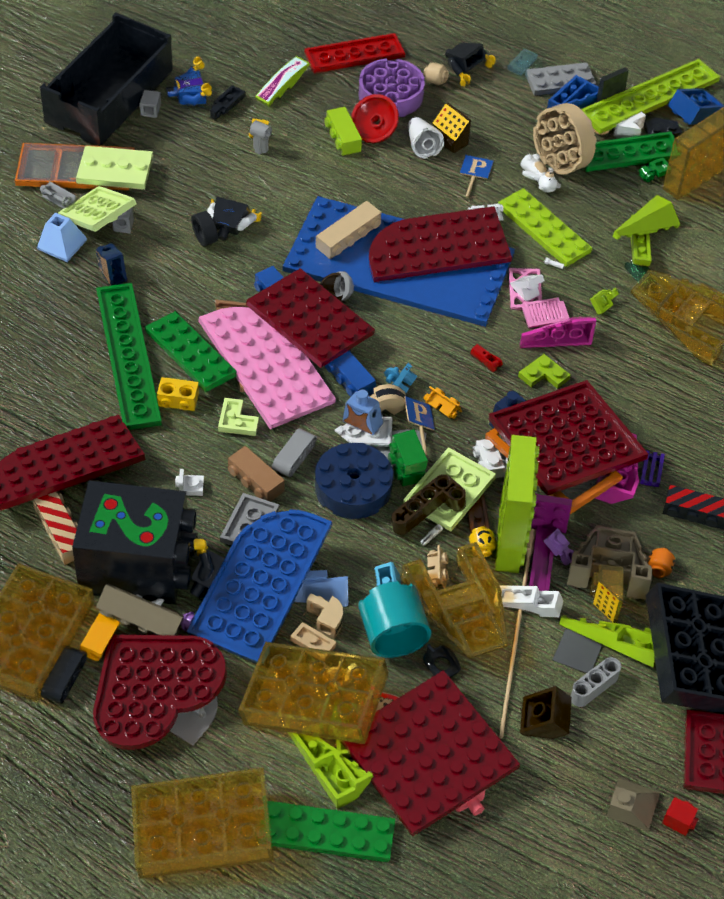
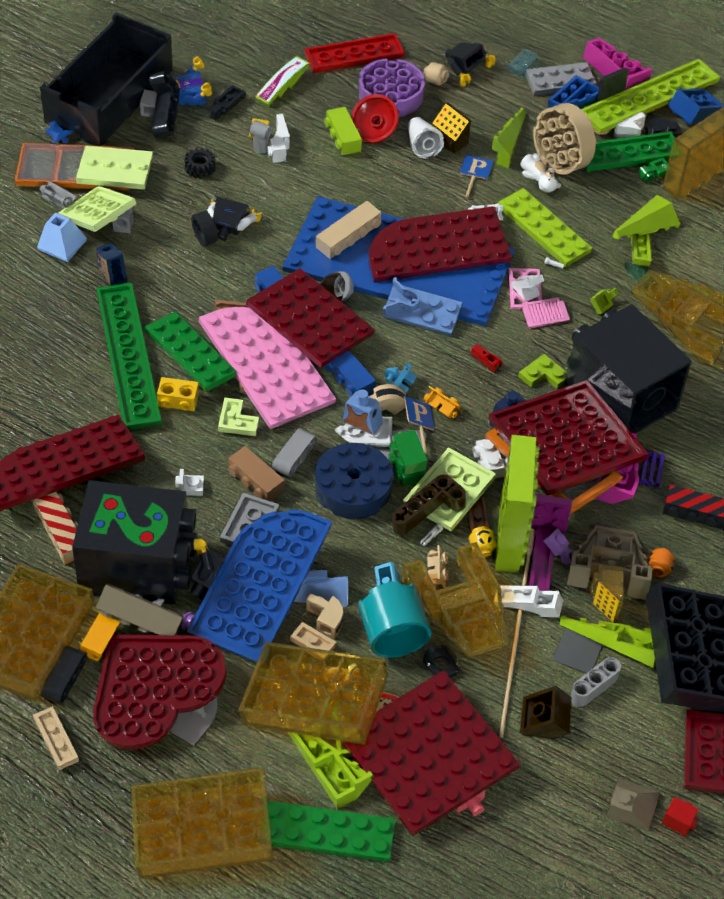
dark pink wedge [520,317,597,348] -> none
none -> tan plate [33,706,79,770]
none -> blue piece [45,120,74,144]
none -> black beam [149,70,180,139]
none -> black tyre [185,148,215,179]
none -> white slope [267,114,290,163]
none -> medium blue plate [382,278,462,336]
none -> lime wedge [492,108,527,168]
none -> black brick [565,304,692,434]
none -> dark pink wedge [583,38,653,90]

